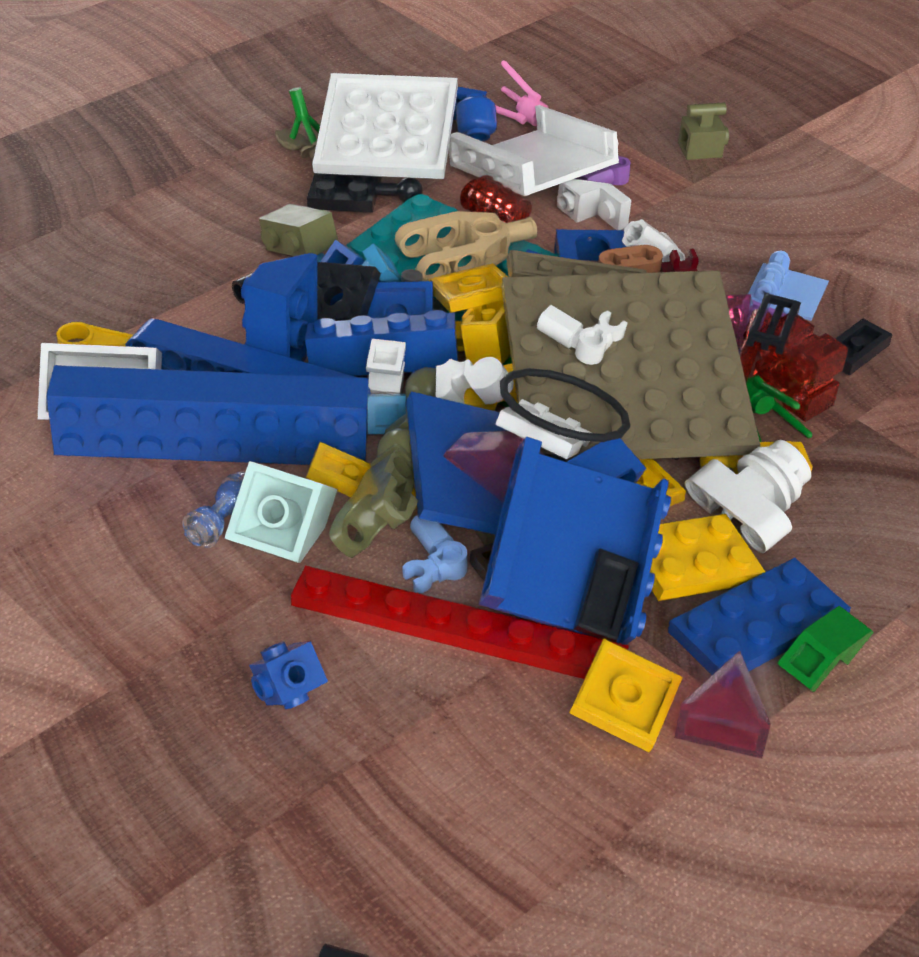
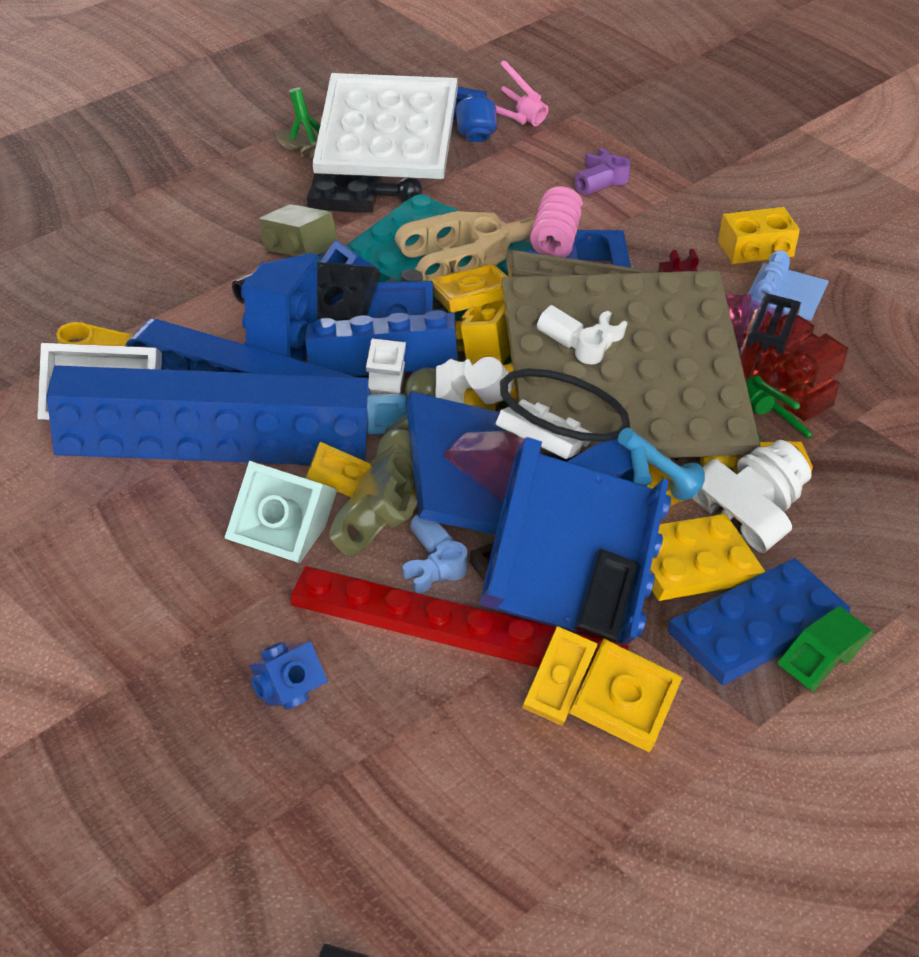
clear piece [182,472,245,548] -> none
dark azure tile [362,243,401,282] -> none
white panel [449,105,619,196] -> none
clear red piece [460,174,532,223] -> none
white slope [557,179,631,230] -> none
nougat beam [598,245,663,273] -> none
white piece [622,219,685,262] -> none
clear pink slope [674,651,771,759] -> none
olive brick [678,102,729,160] -> none
black plate [820,318,892,376] -> none
none -> yellow plate [522,626,597,726]
none -> bright pink piece [530,186,583,258]
none -> dark azure piece [618,428,705,500]
none -> yellow brick [718,207,800,264]

